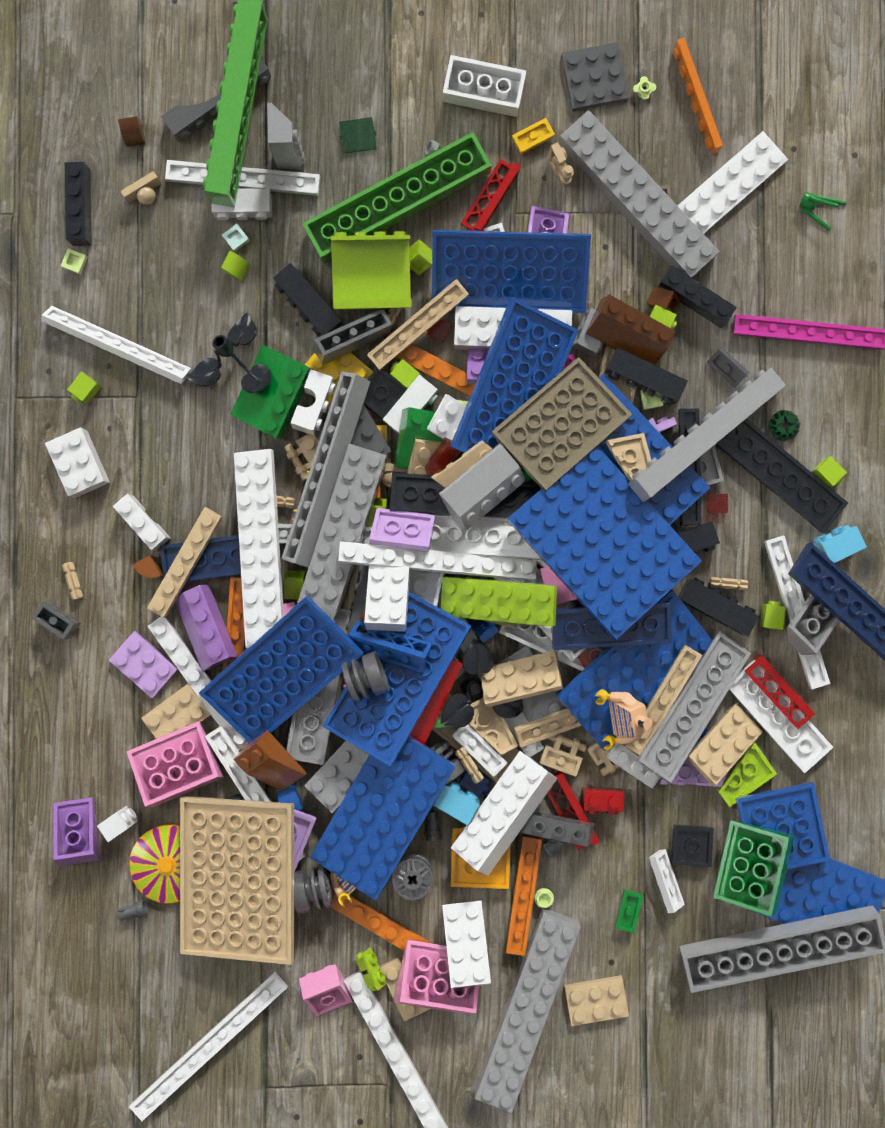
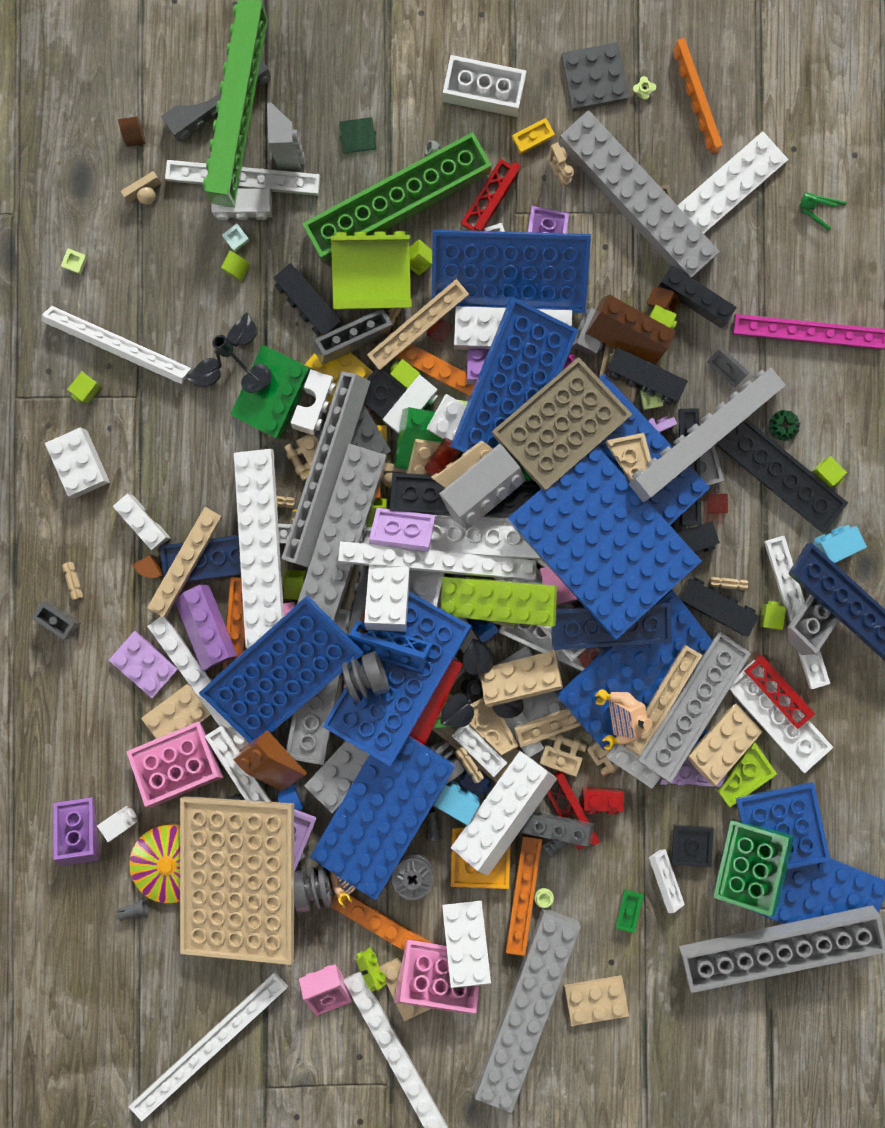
black brick [64,162,92,246] -> none

